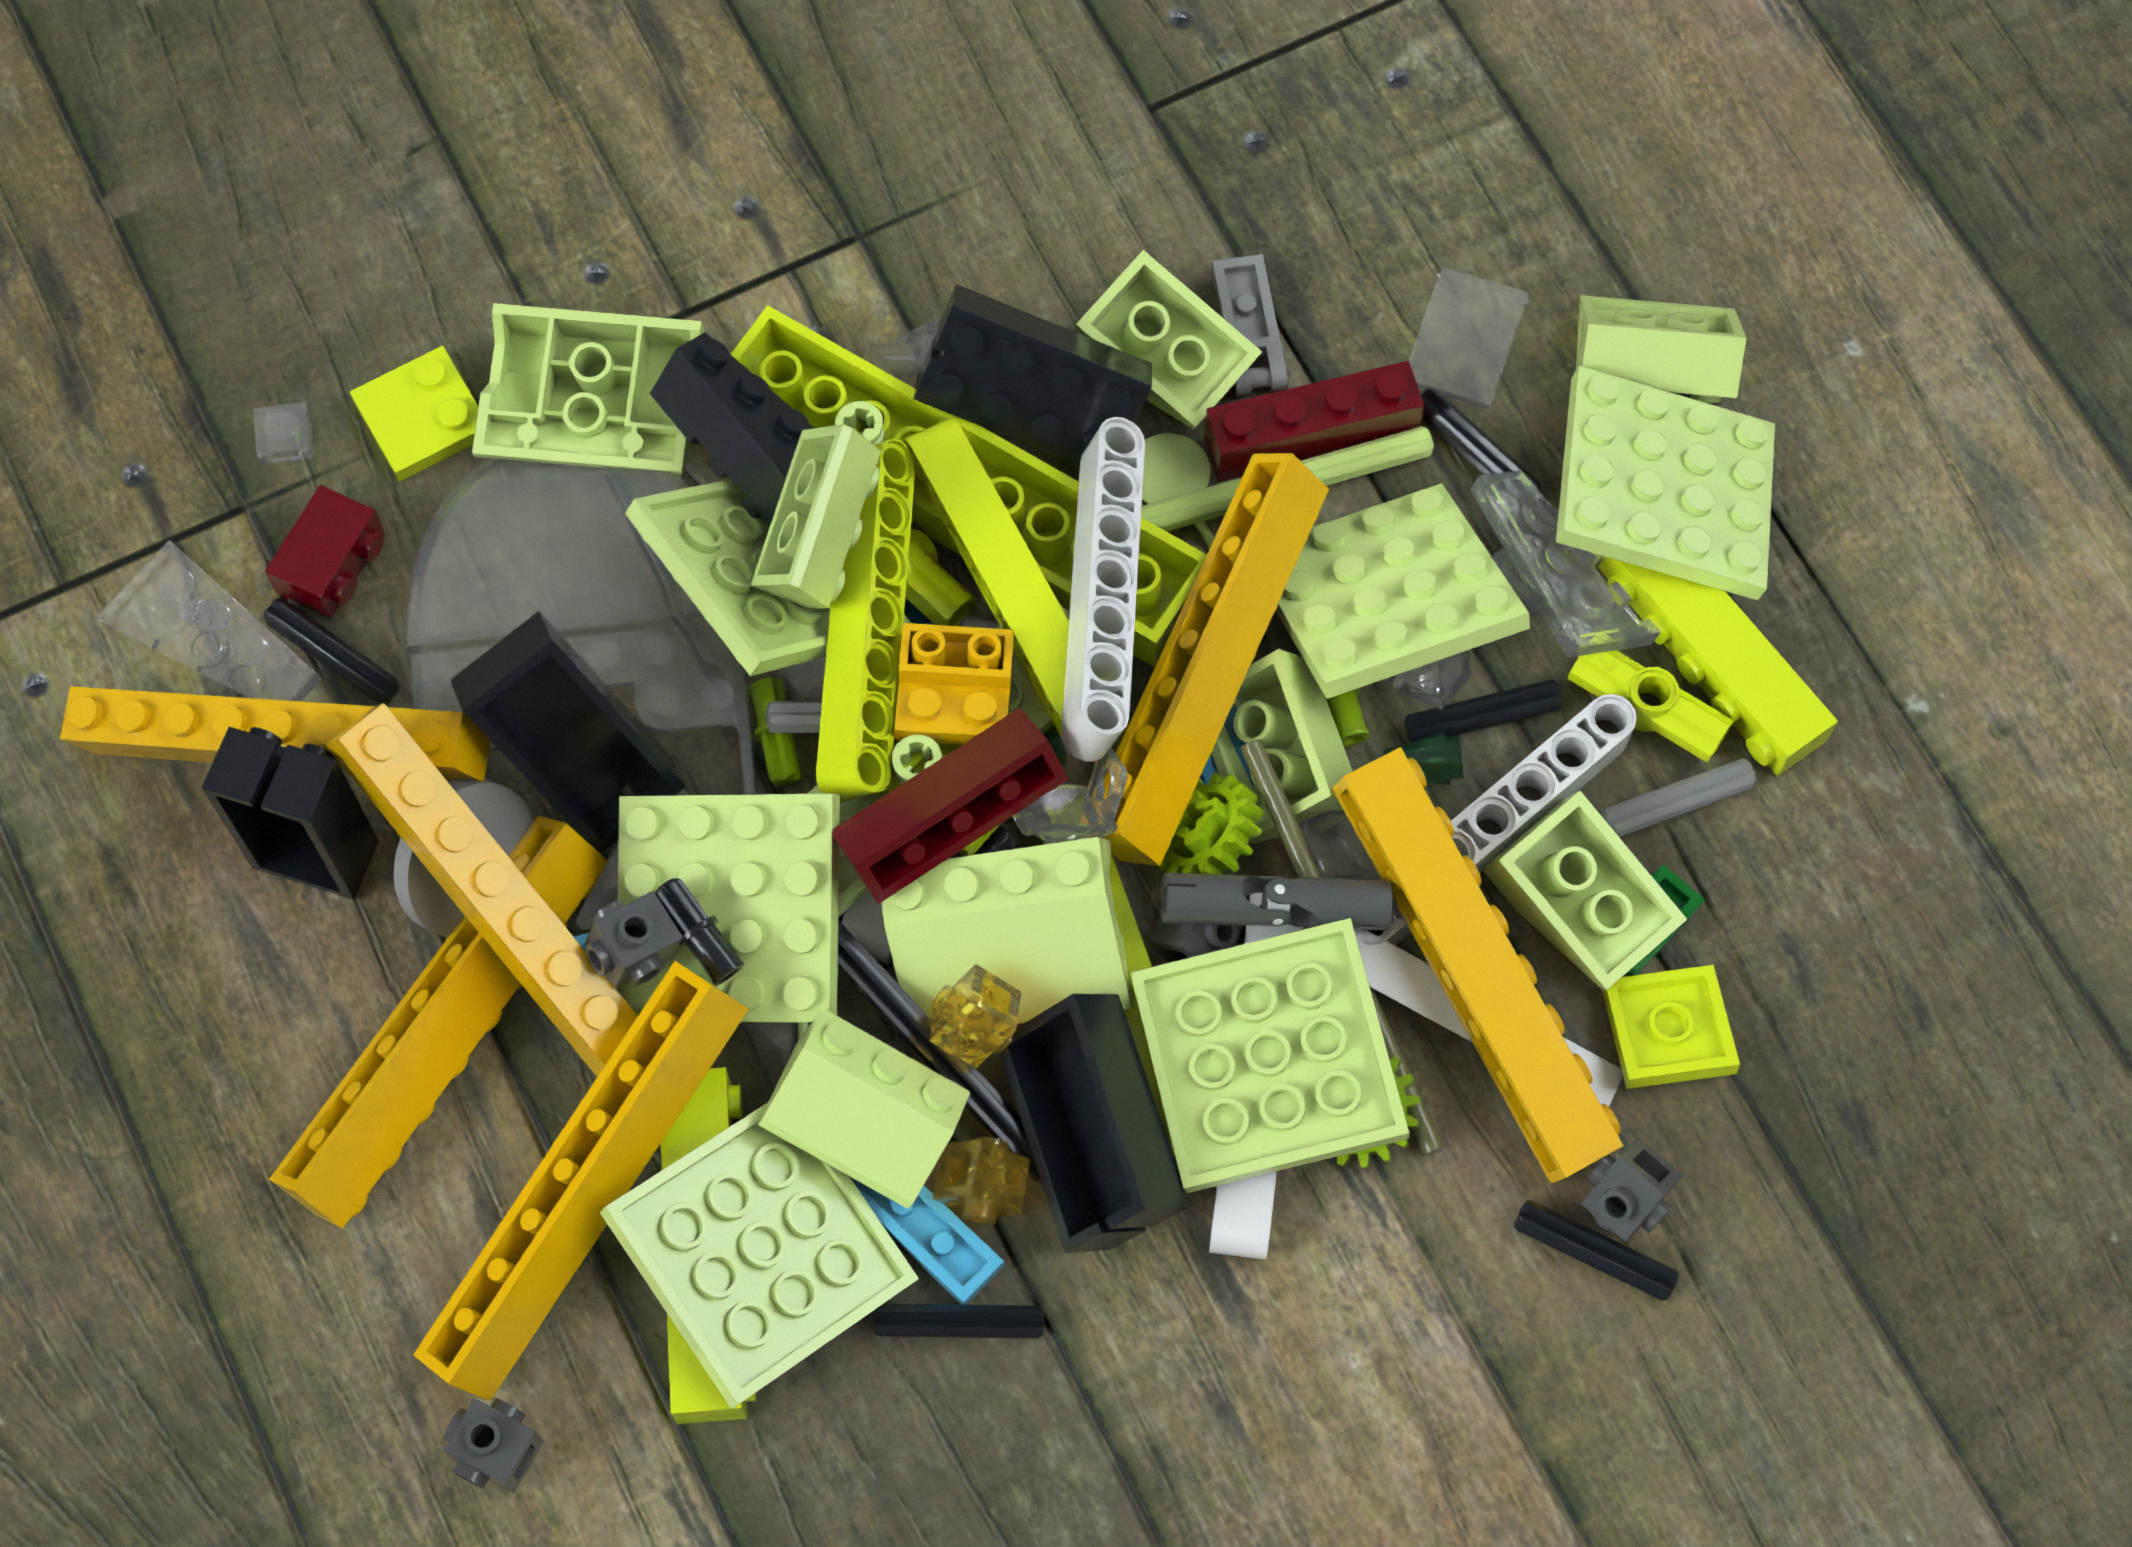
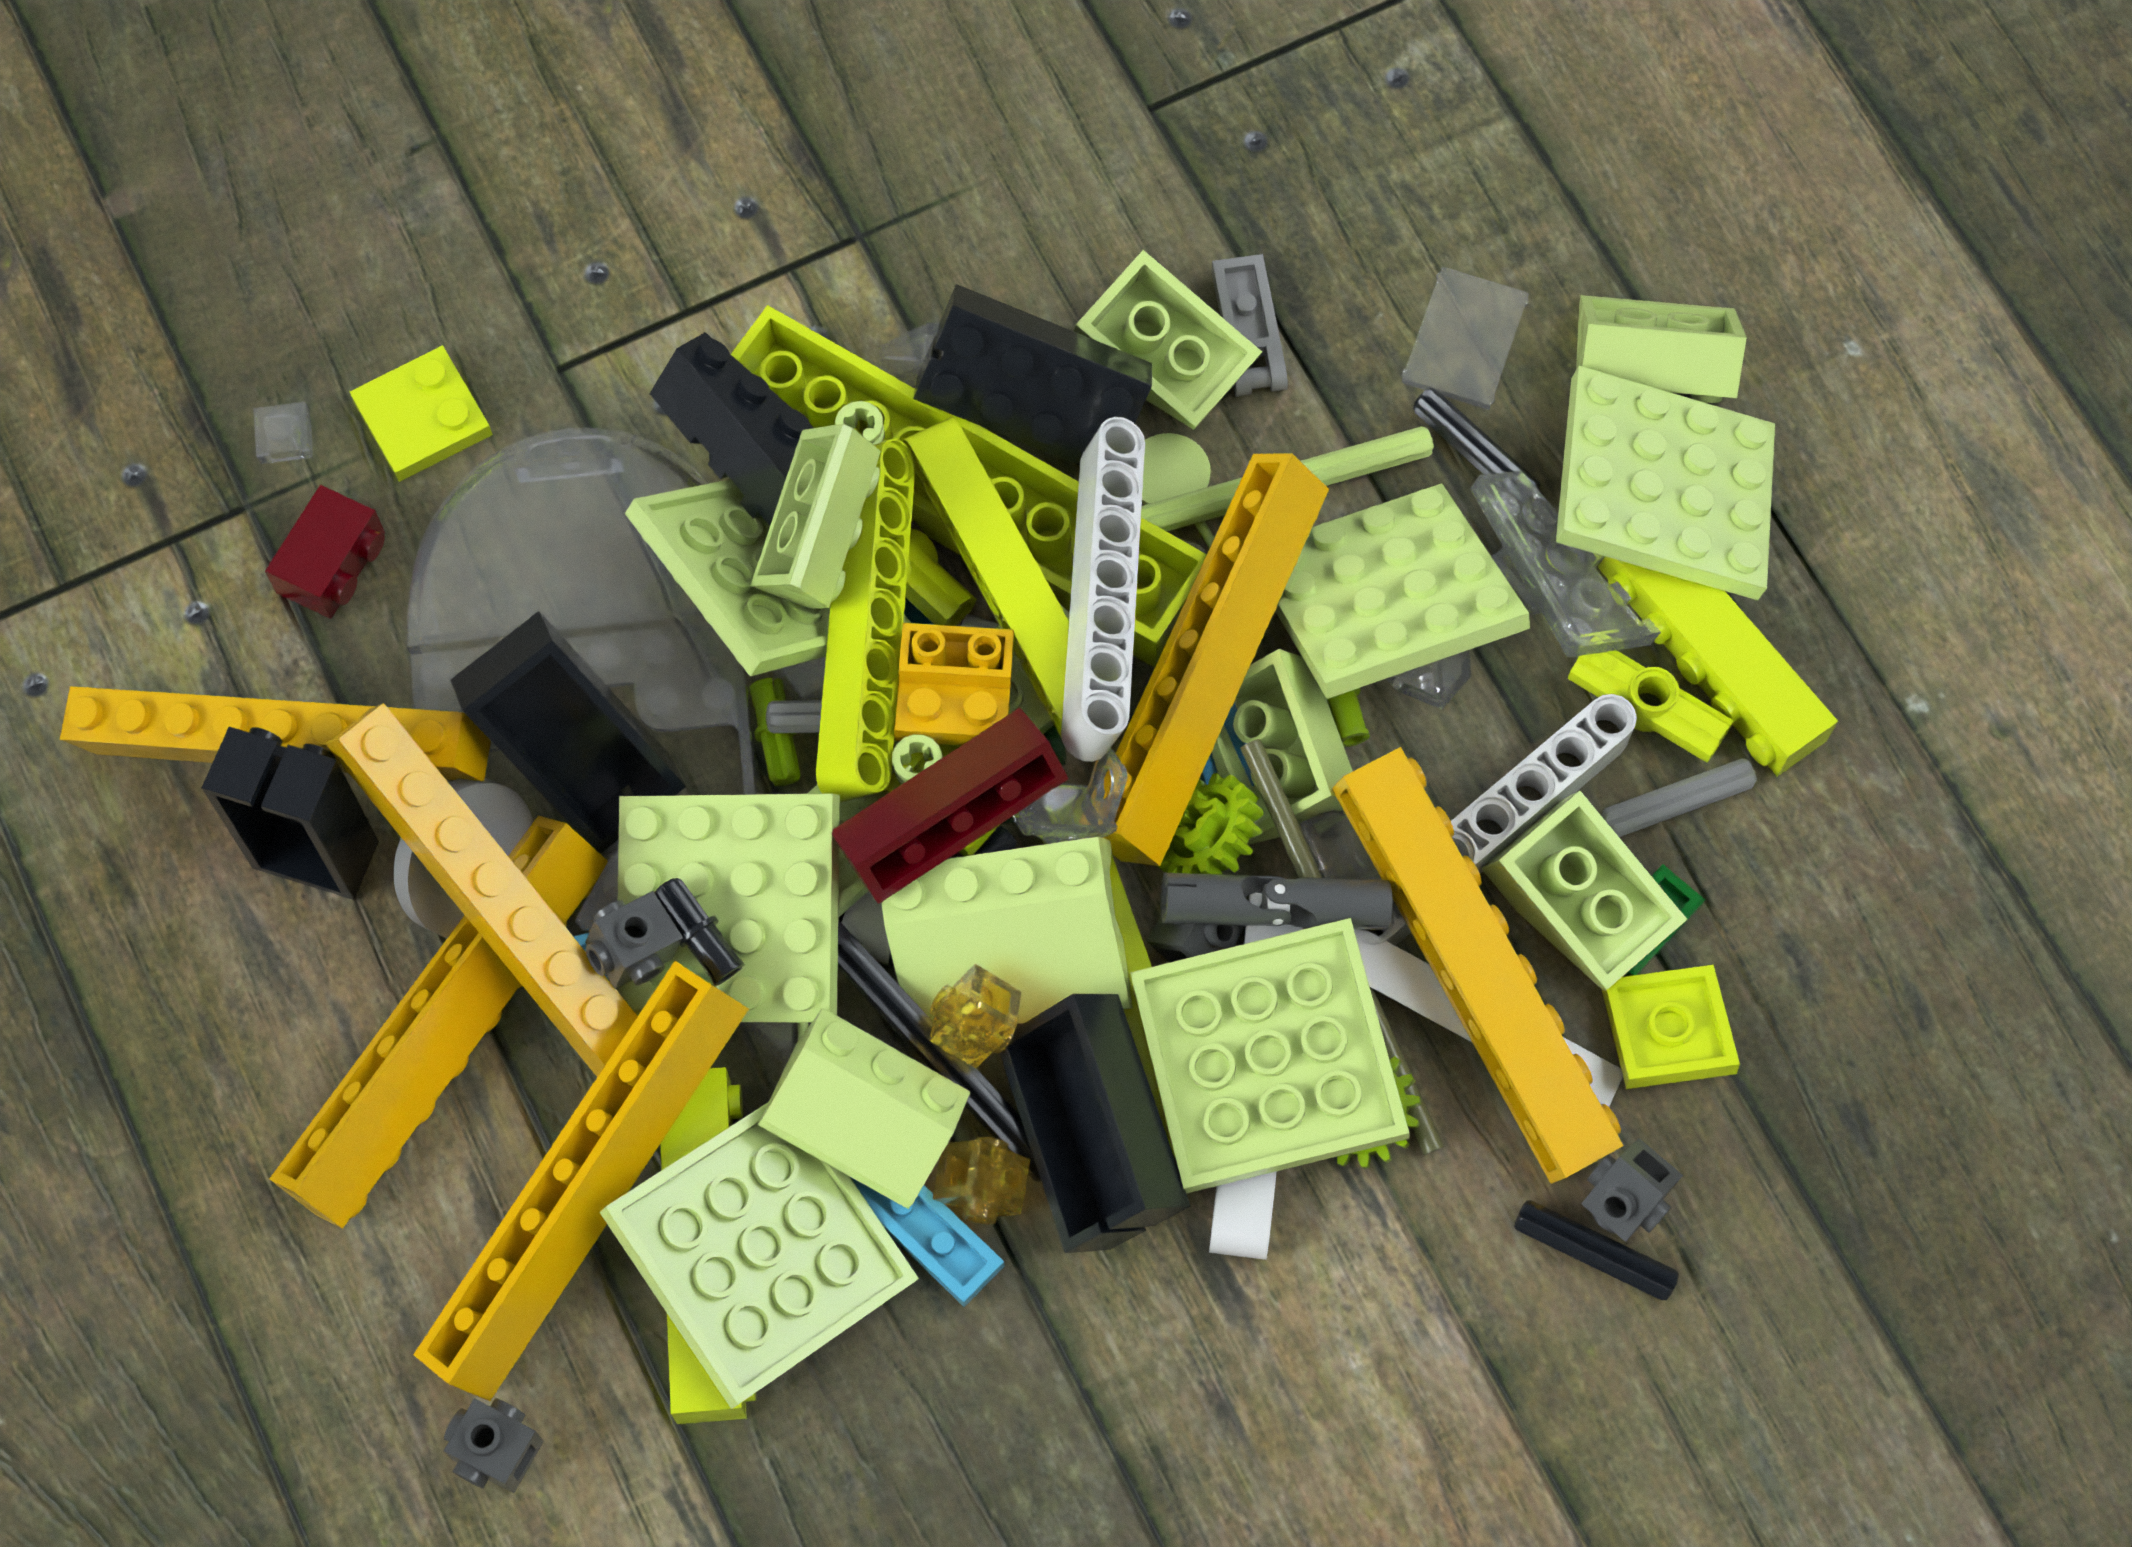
clear wing [95,540,322,701] -> none
black axle [263,598,400,705] -> none
yellowish green piece [472,303,705,475] -> none
black axle [873,1303,1044,1339] -> none
dark red brick [1204,361,1424,482] -> none
clear green cone [1383,731,1464,785] -> none
black axle [1404,679,1562,745] -> none

